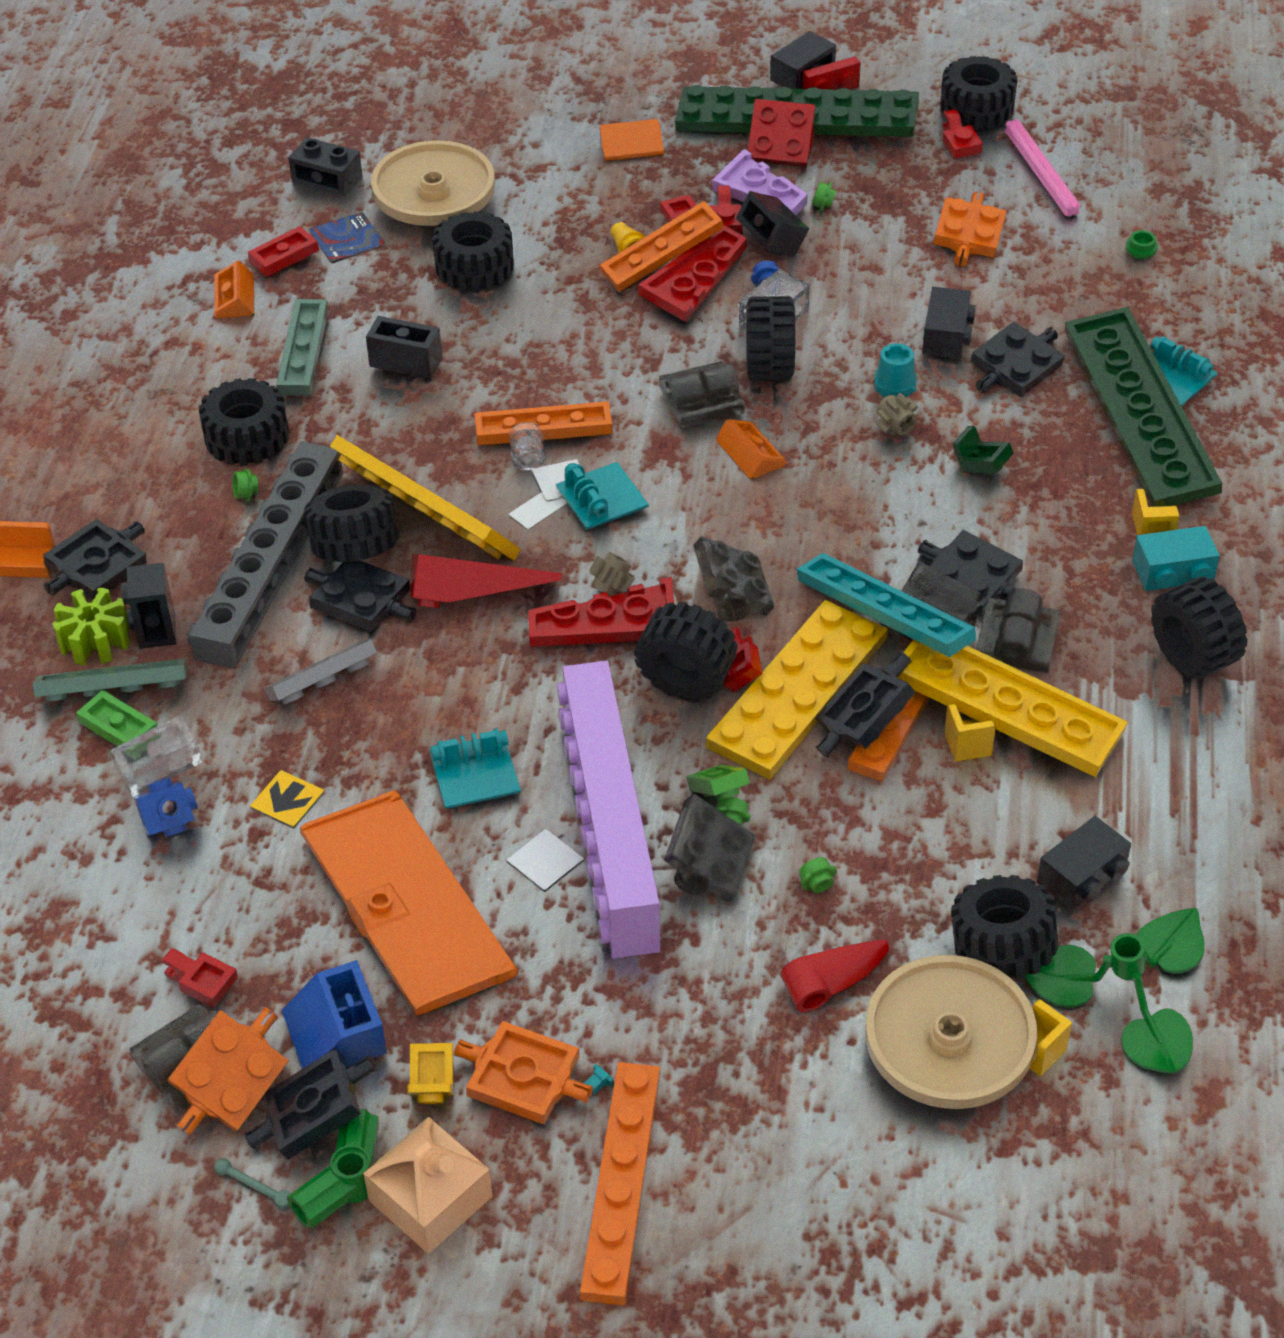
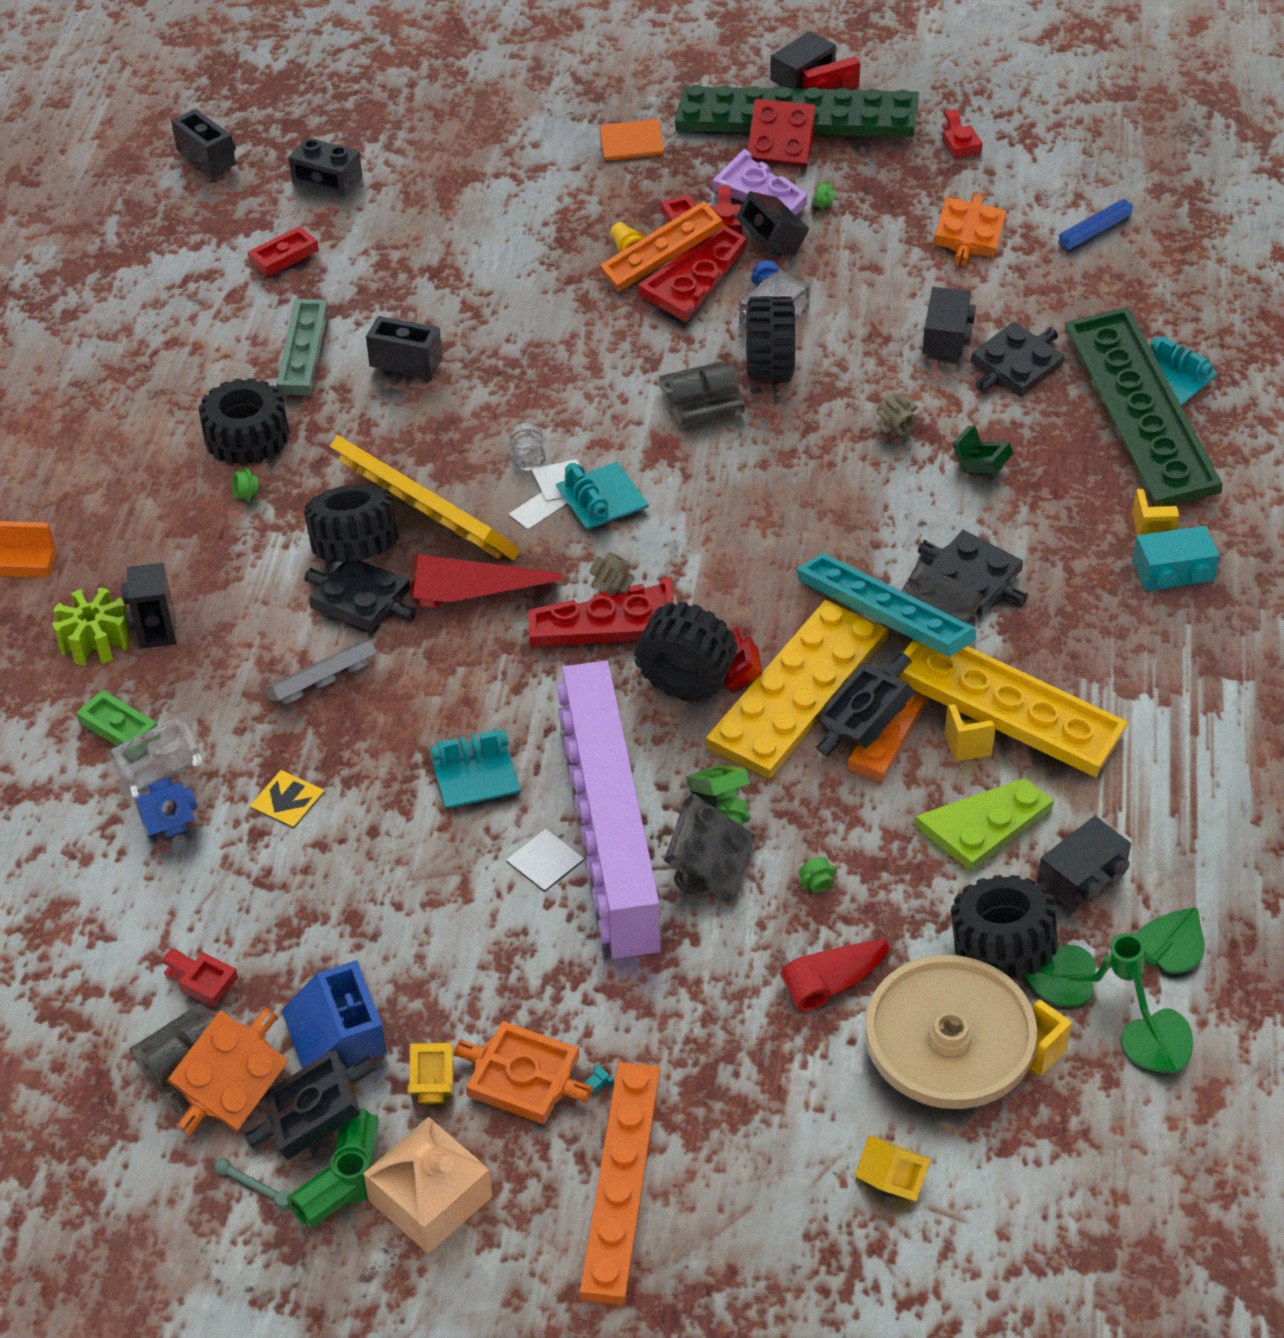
sand green plate [33,658,188,701] -> none
black plate [43,519,147,600] -> none
dark grey brick [188,441,343,669] -> none
orange slope [214,260,254,319] -> none
orange door [300,790,519,1015] -> none
sticker [309,212,385,261] -> none
tan dish [371,140,495,226] -> none
black tyre [432,211,514,291] -> none
orange plate [474,401,613,446] -> none
clear smoke plate [693,536,774,622] -> none
orange slope [716,419,787,479] -> none
teal piece [874,343,917,397] -> none
black tyre [940,56,1017,129] -> none
clear smoke plate [976,588,1061,673] -> none
bright pink axle [1005,119,1080,217] -> none
green plate [1125,230,1158,259] -> none
black tyre [1151,576,1248,680] -> none
none -> black brick [171,109,236,177]
none -> yellow panel [855,1135,931,1201]
none -> lime wing [914,778,1054,872]
none -> blue axle [1058,199,1133,250]

